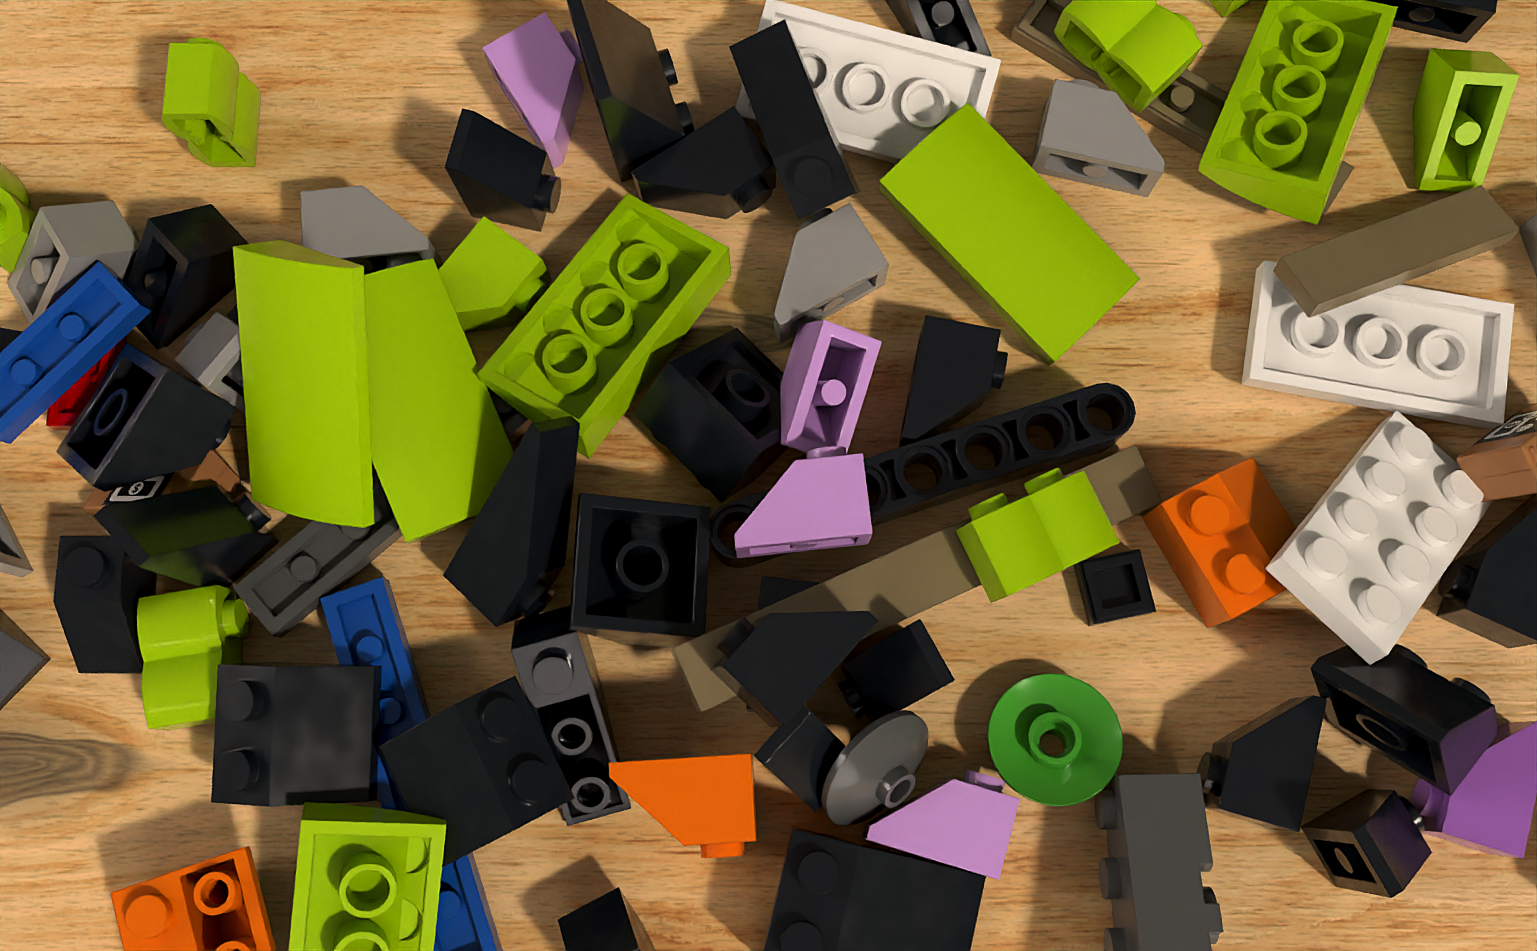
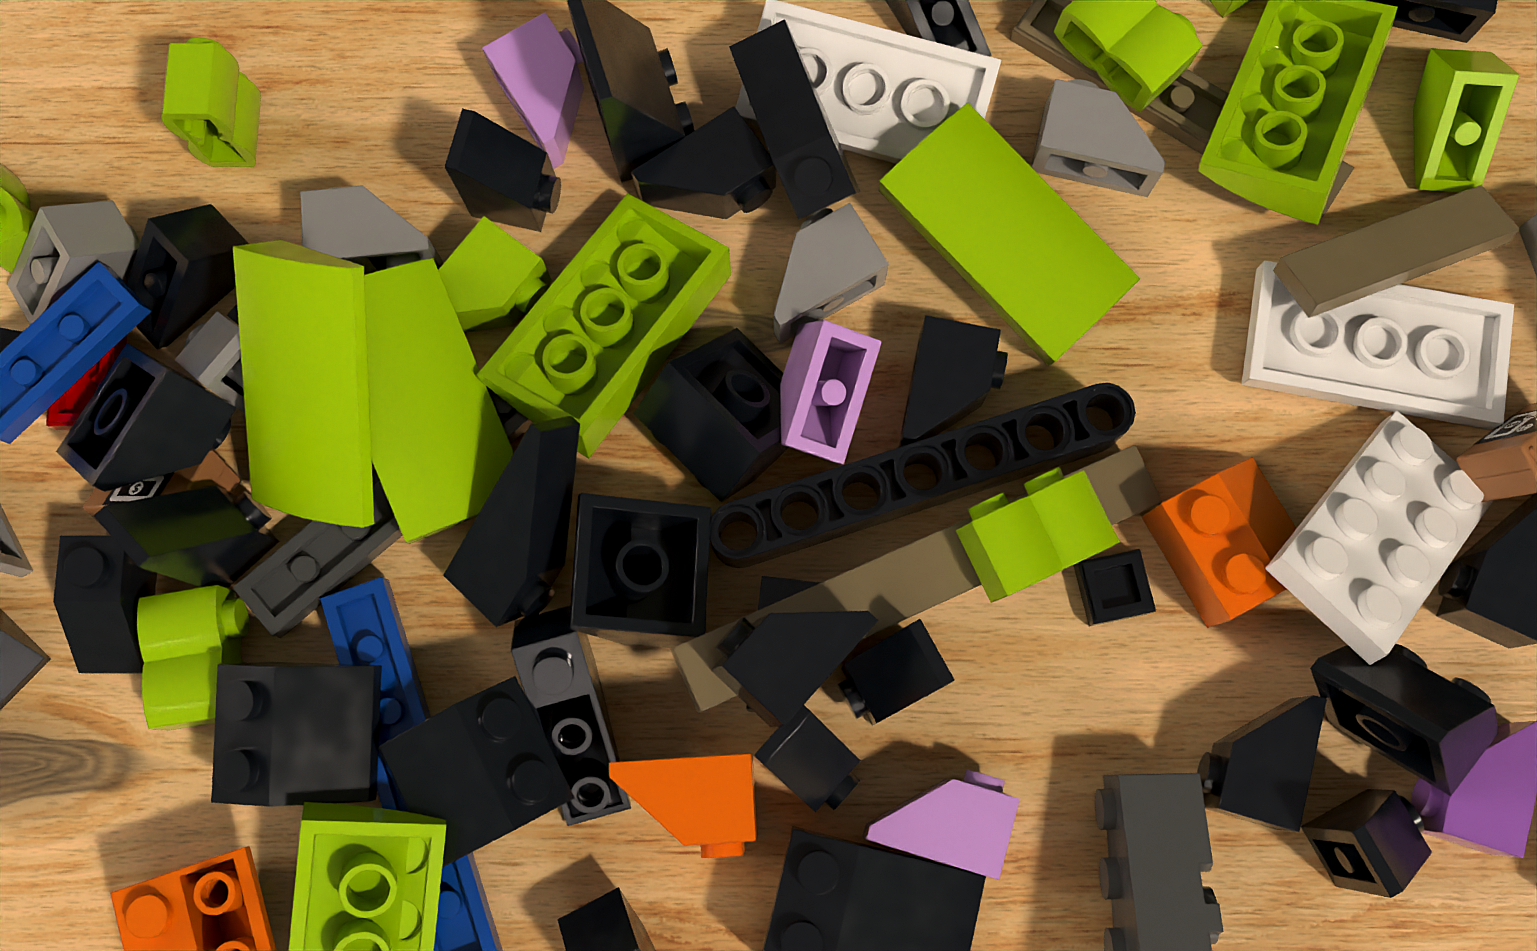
lavender slope [734,446,873,558] -> none
dark grey dish [821,710,929,826] -> none
bright green dish [987,673,1123,806] -> none

